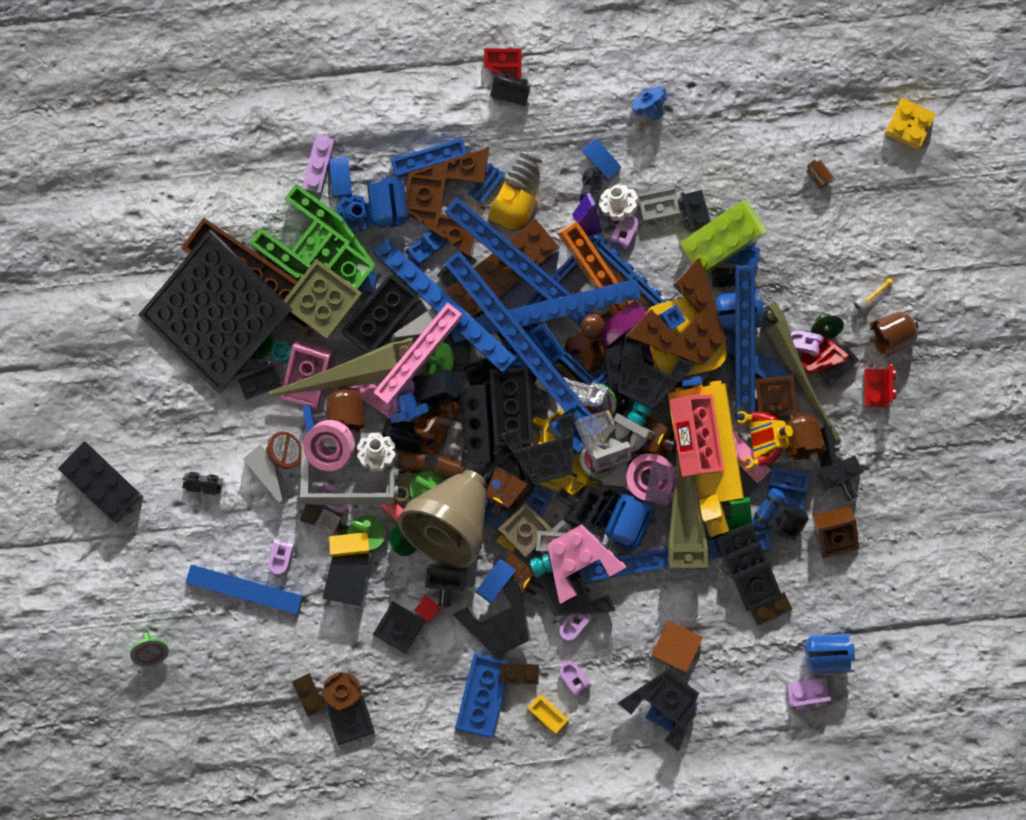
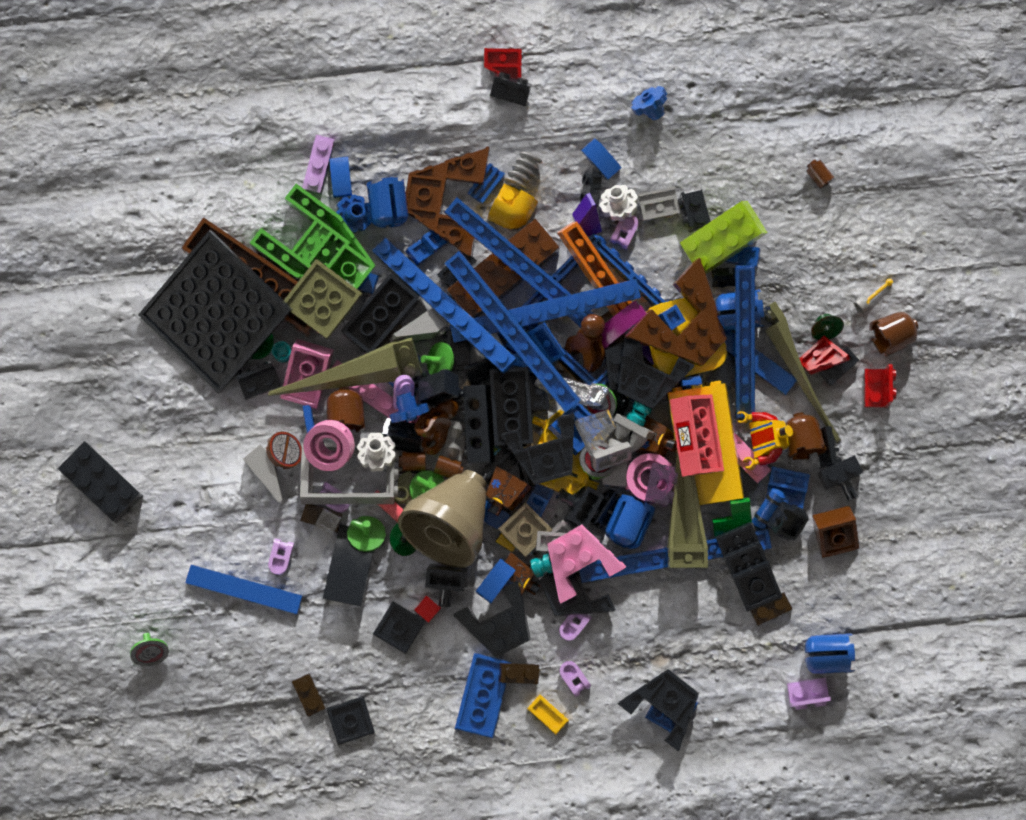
black hinge [182,472,224,495] -> none
reddish brown tile [323,672,362,711] -> none
yellow tile [329,532,370,557] -> none
bright pink plate [374,303,463,405] -> none
blue tile [390,138,467,178] -> none
dark orange tile [651,620,703,672] -> none
yellow slope [699,494,729,537] -> none
reddish brown plate [755,375,798,416] -> none
lavender plate [791,331,824,356] -> none
yellow piece [884,98,936,150] -> none

